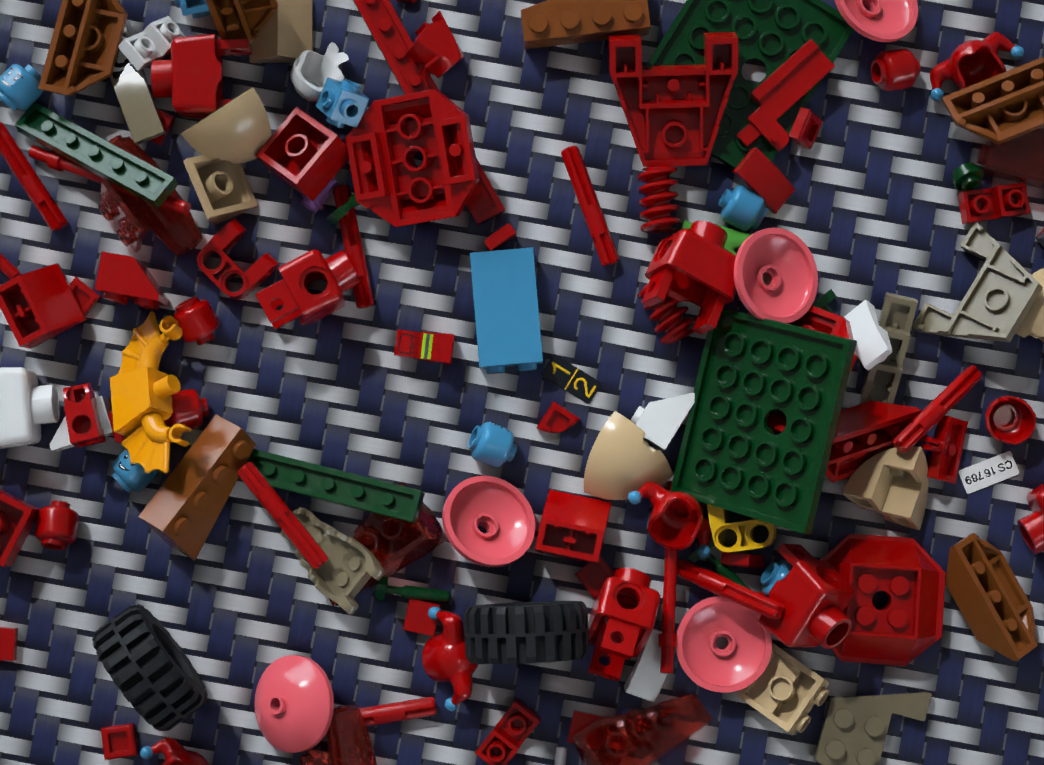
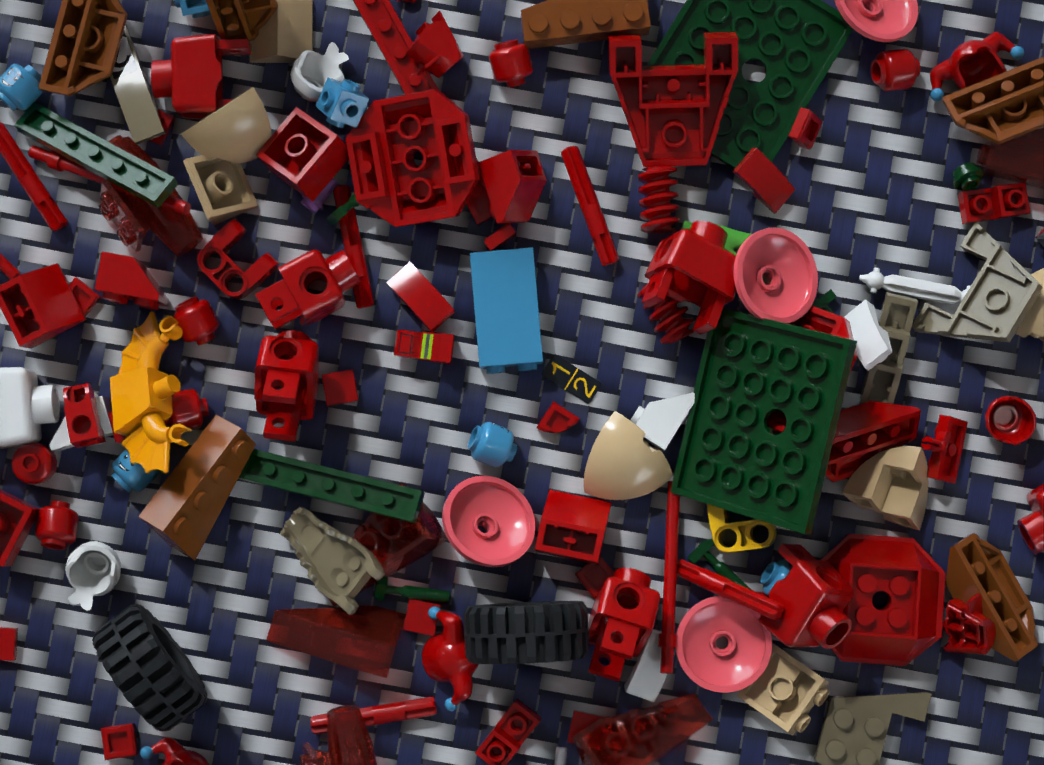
white slope [118,16,186,71] -> none
red axle [237,462,329,570] -> none
coral dish [254,655,334,753] -> none
red piece [628,481,711,559] -> none
dark azure head [718,185,767,232] -> none
red tile [721,552,765,568] -> none
red piece [736,39,835,152] -> none
red axle [892,365,982,453] -> none
white sticker [958,451,1019,494] -> none
none -> red head [11,442,57,484]
none -> white hat [65,541,121,611]
none -> red piece [254,330,319,442]
none -> clear red wedge [266,605,406,678]
none -> red tile [322,369,359,406]
none -> red slope [386,262,455,333]
none -> red slope [478,150,547,224]
none -> red head [489,39,533,88]
none -> white wheel [859,268,970,305]
none -> red piece [942,593,996,655]

